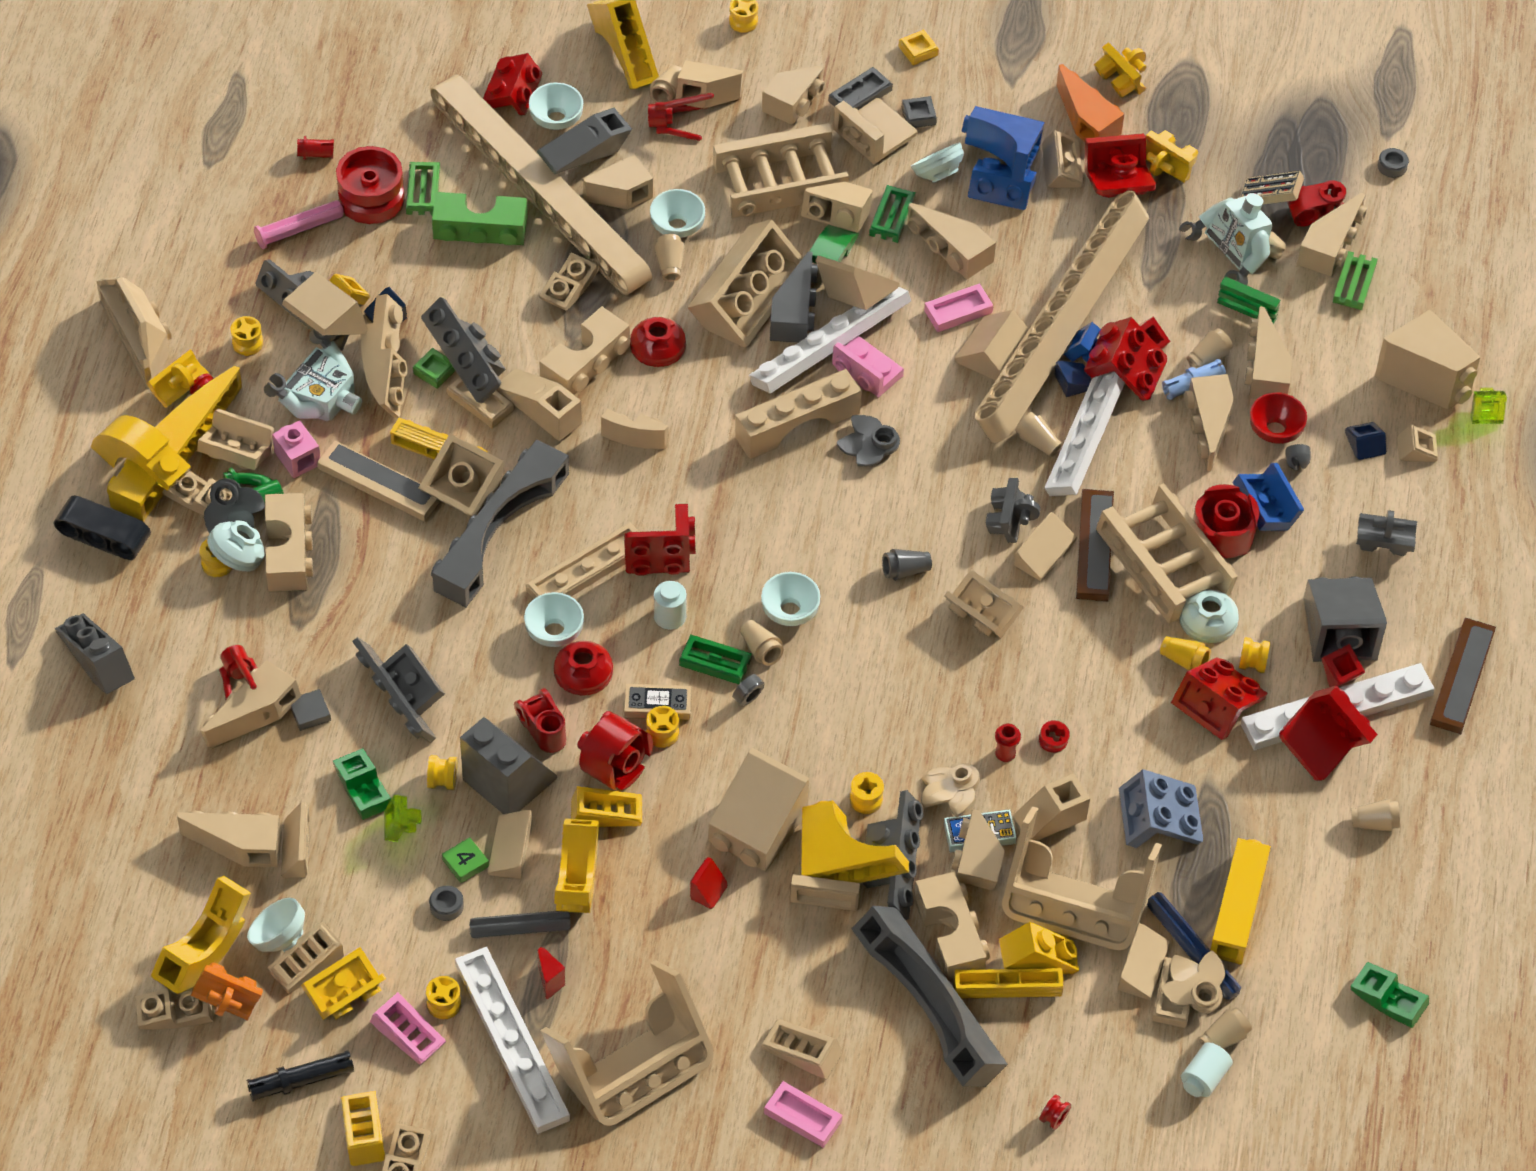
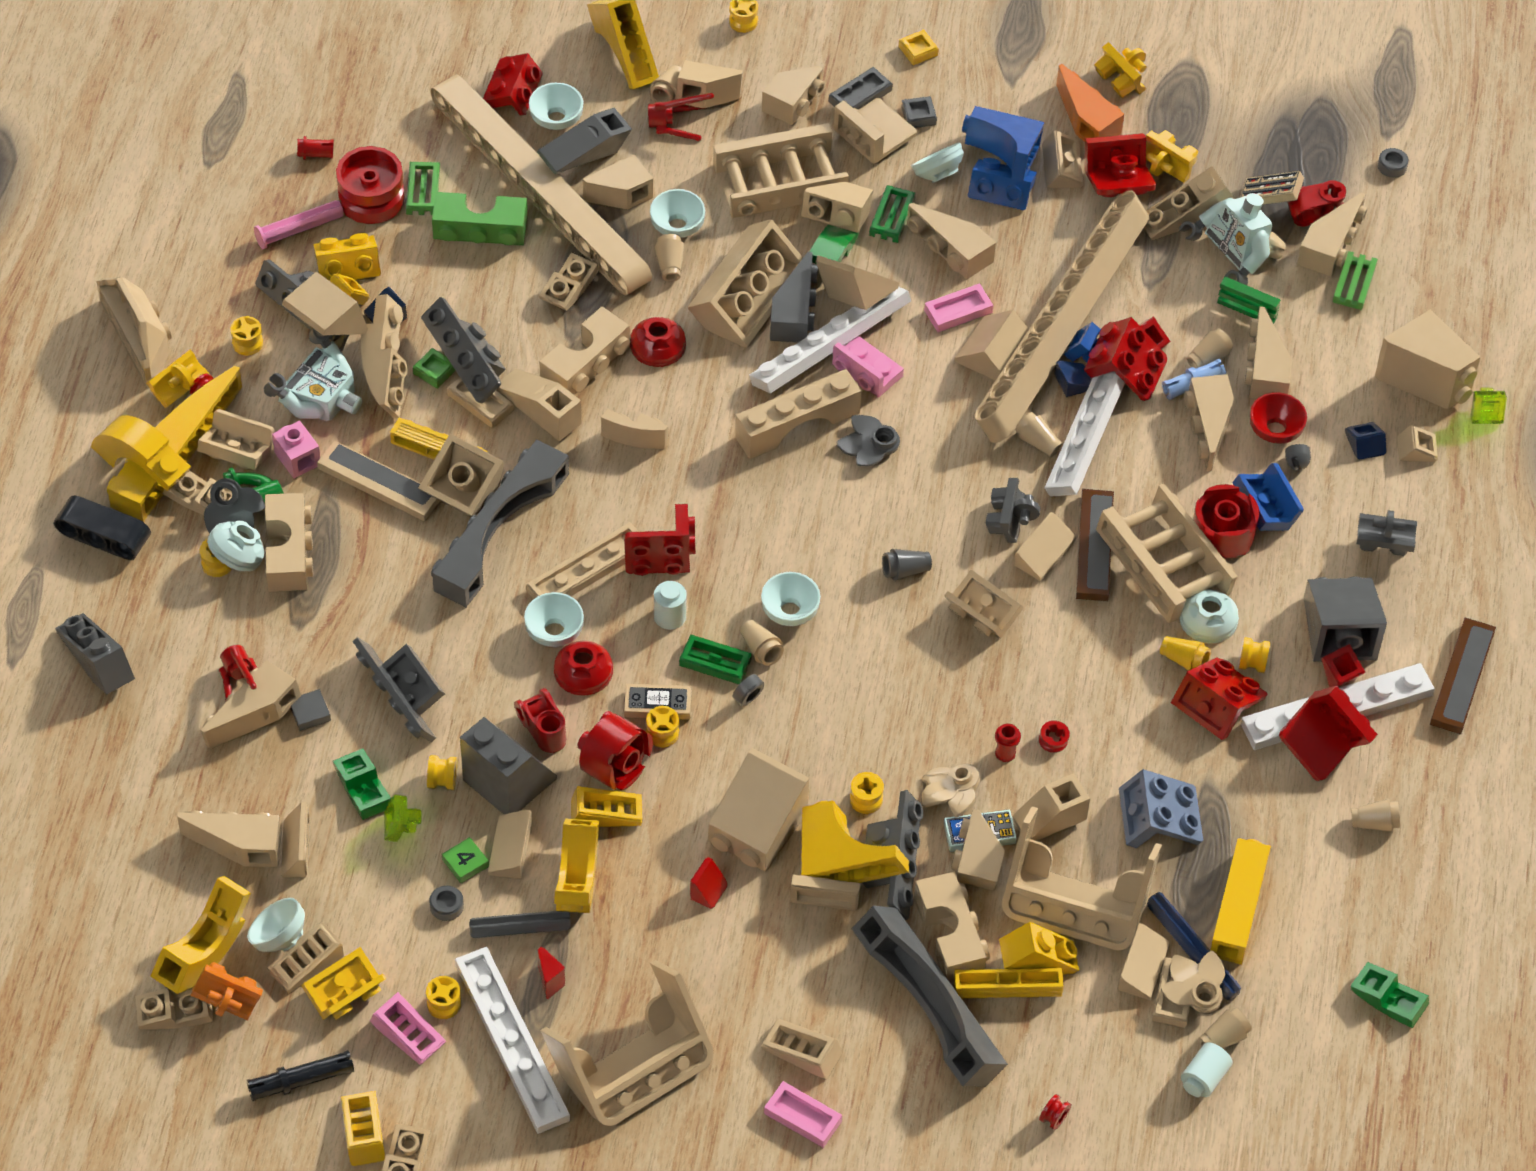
none -> yellow bracket [313,233,381,281]
none -> tan slope [1144,166,1235,240]

